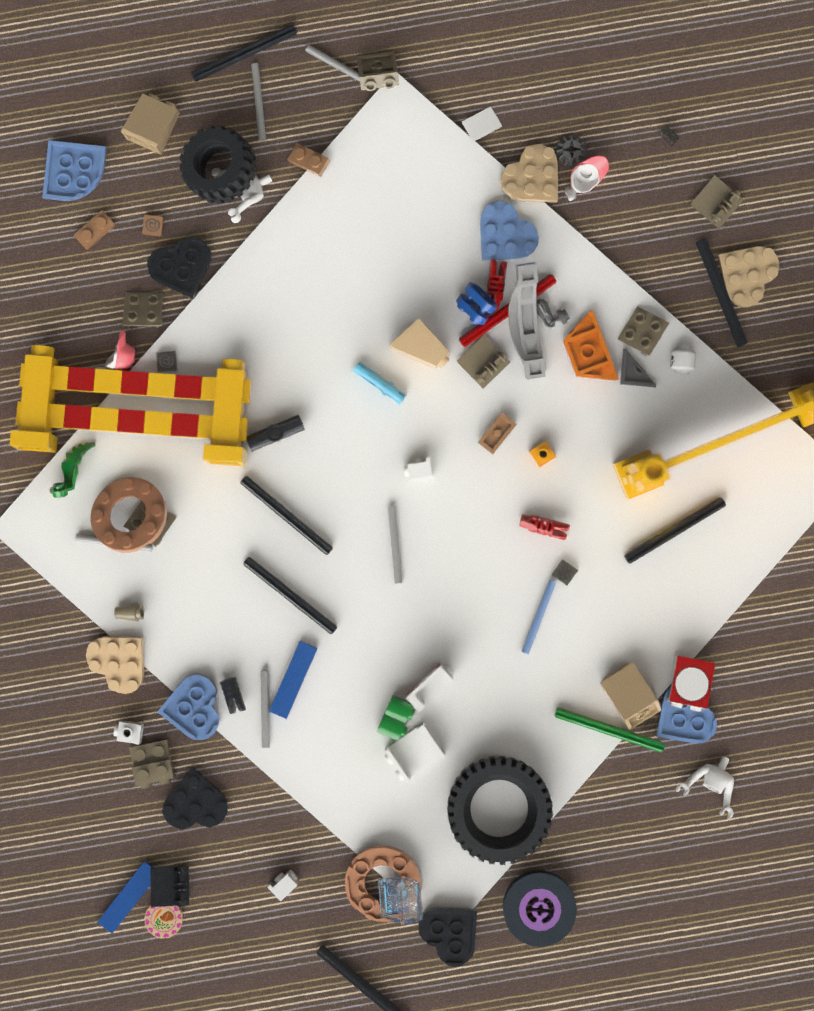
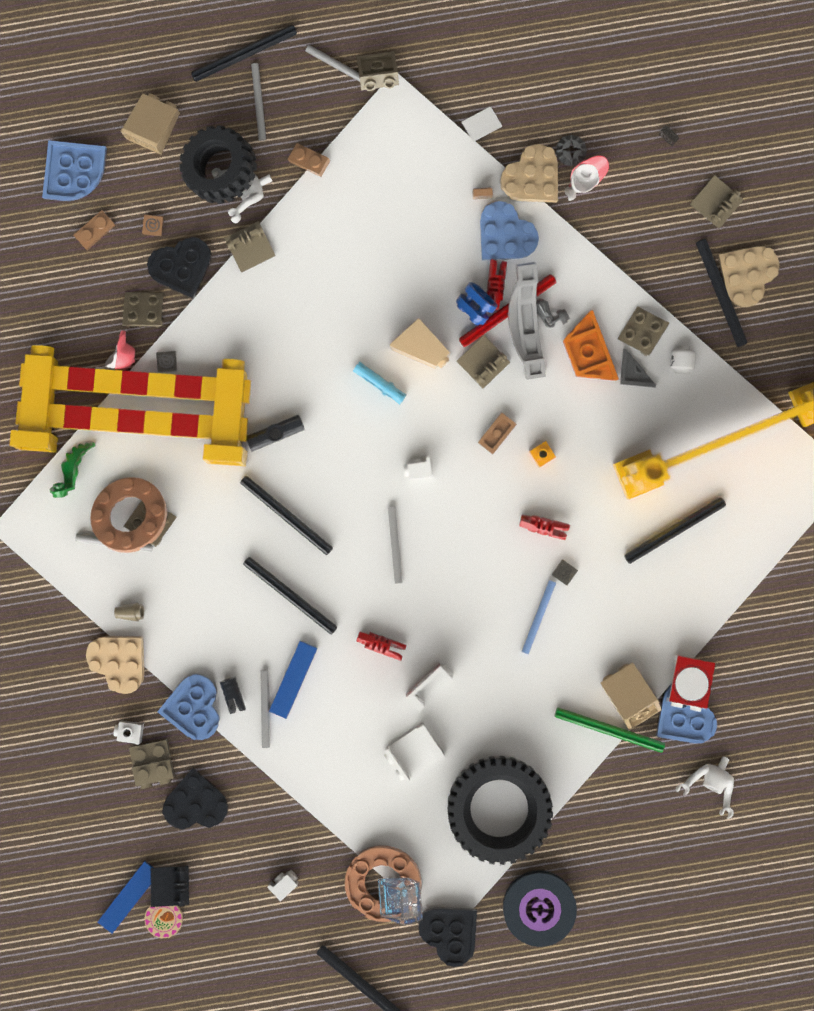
green brick [377,695,415,741] -> none
none -> dark tan hinge [224,221,276,273]
none -> red hinge [356,632,407,661]
none -> medium nougat tile [473,188,493,200]

